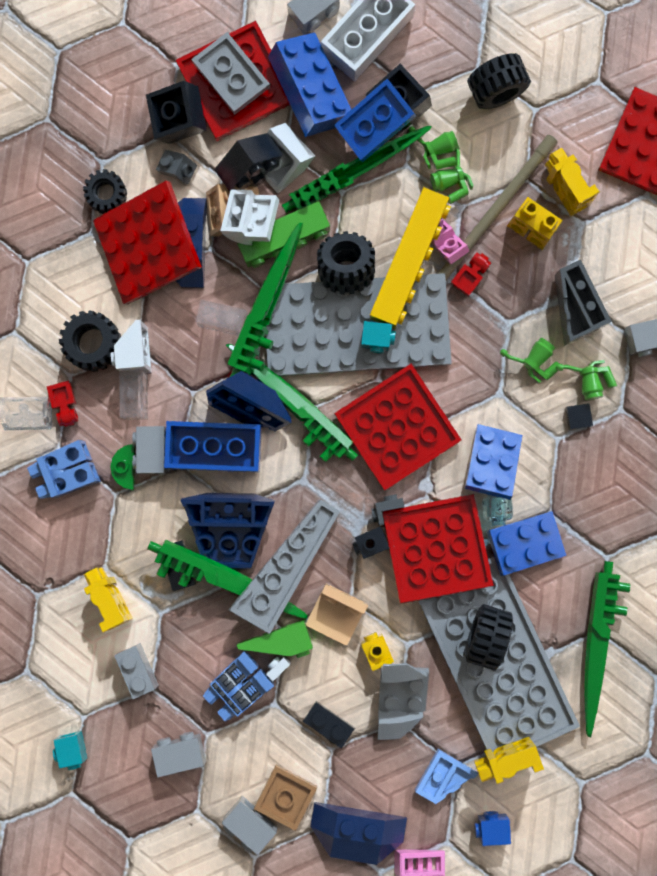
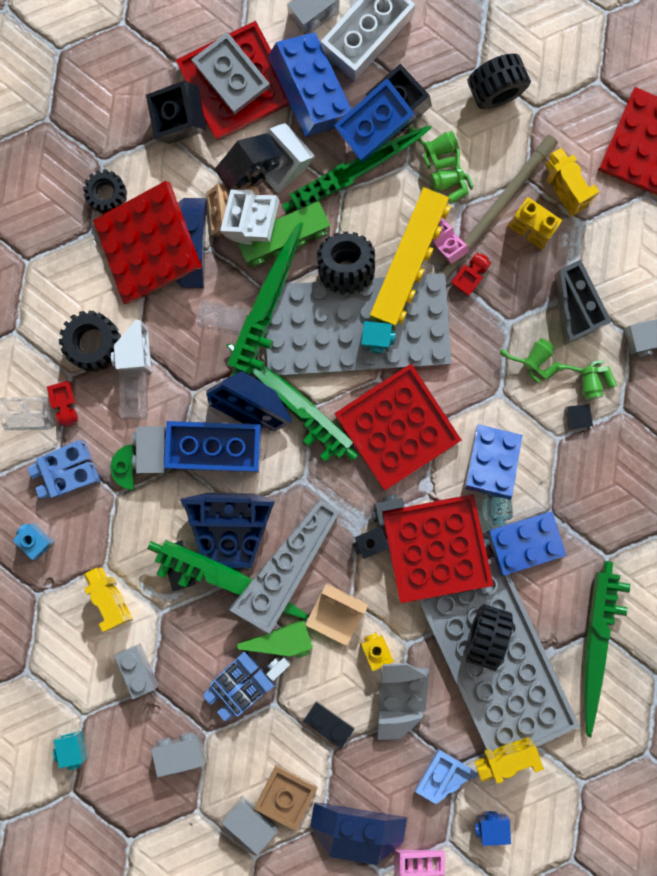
dark grey bracket [156,150,197,184] -> none
none -> dark azure brick [12,523,54,560]

